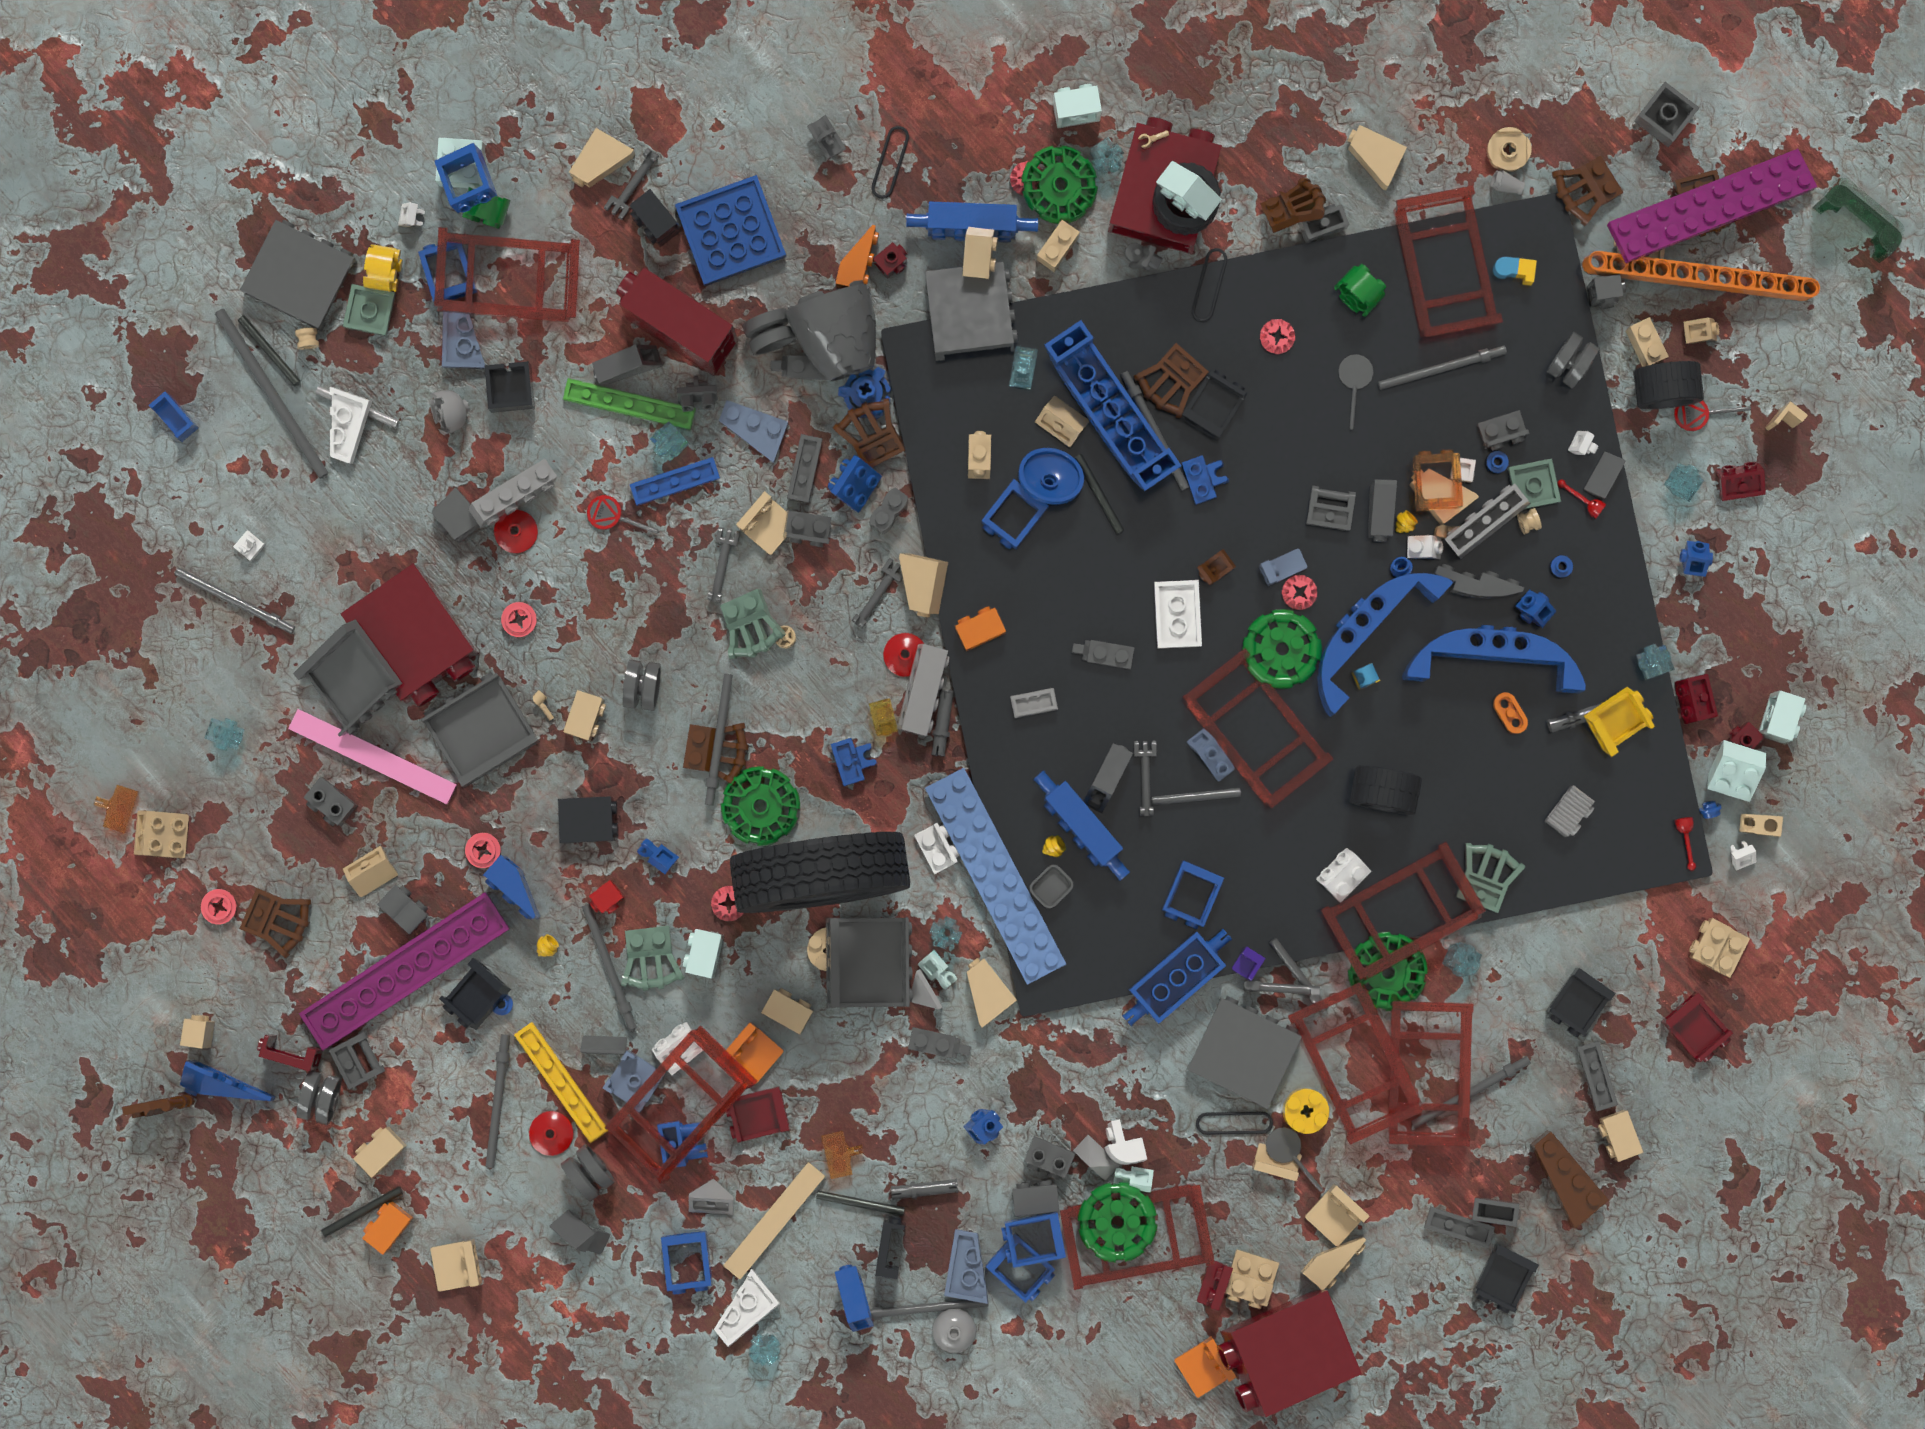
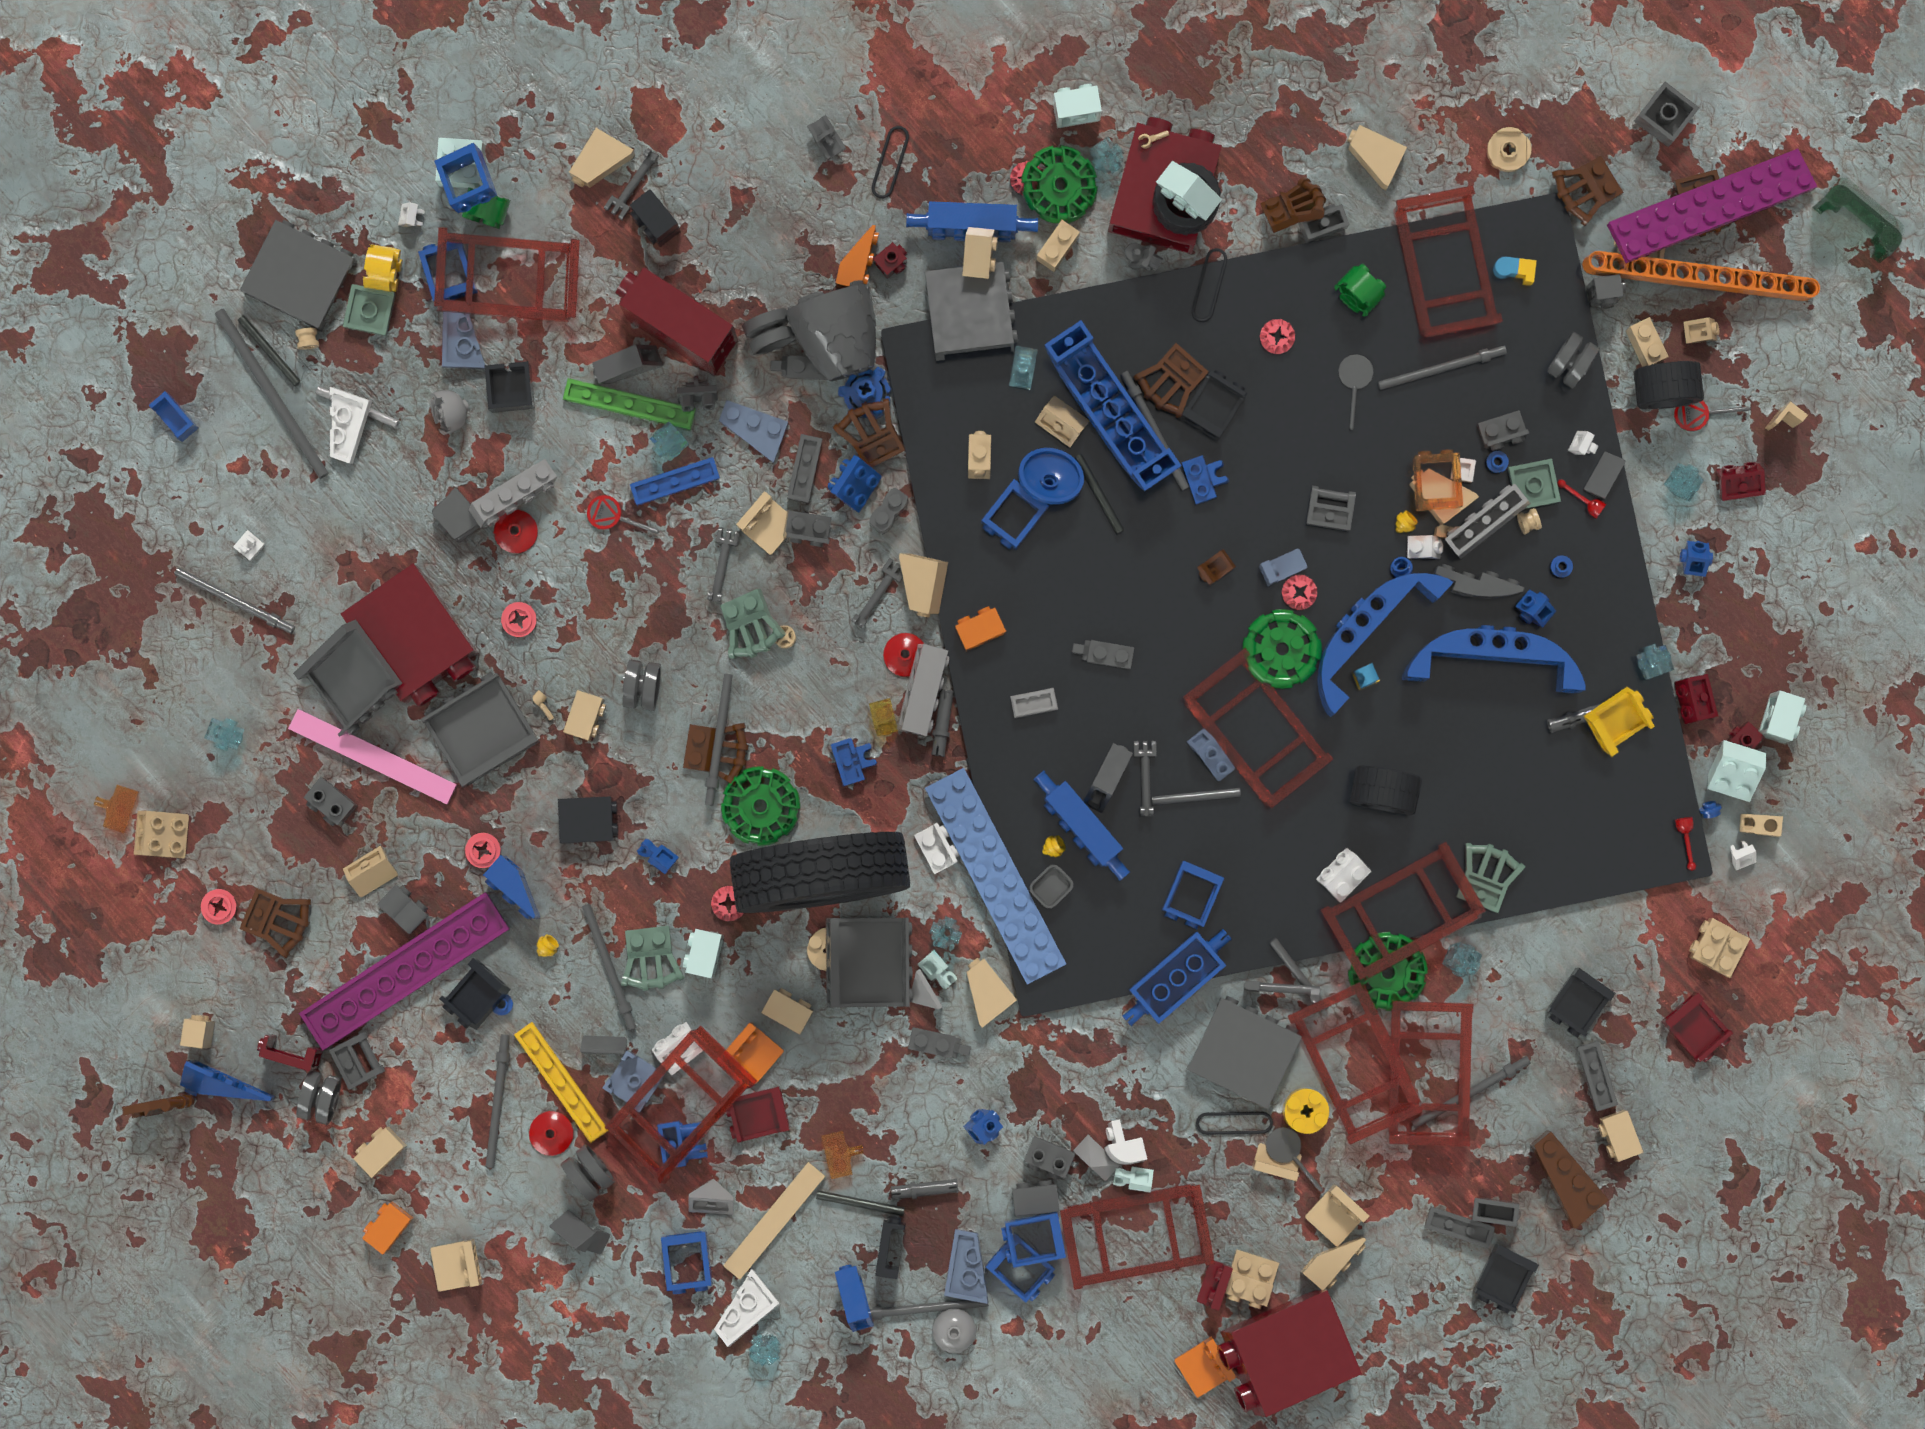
pearl dark grey bar [321,1186,403,1237] -> none
red brick [589,880,625,914] -> none
blue plate [675,175,787,286] -> none
green plate [1077,1182,1158,1263] -> none
white plate [1154,580,1202,649] -> none
dark purple panel [1232,946,1266,981] -> none
dark grey slope [1368,480,1397,542] -> none
light grey cone [1490,170,1525,195] -> none
orange plate [1493,692,1528,734] -> none
light grey brick [1544,785,1595,837] -> none

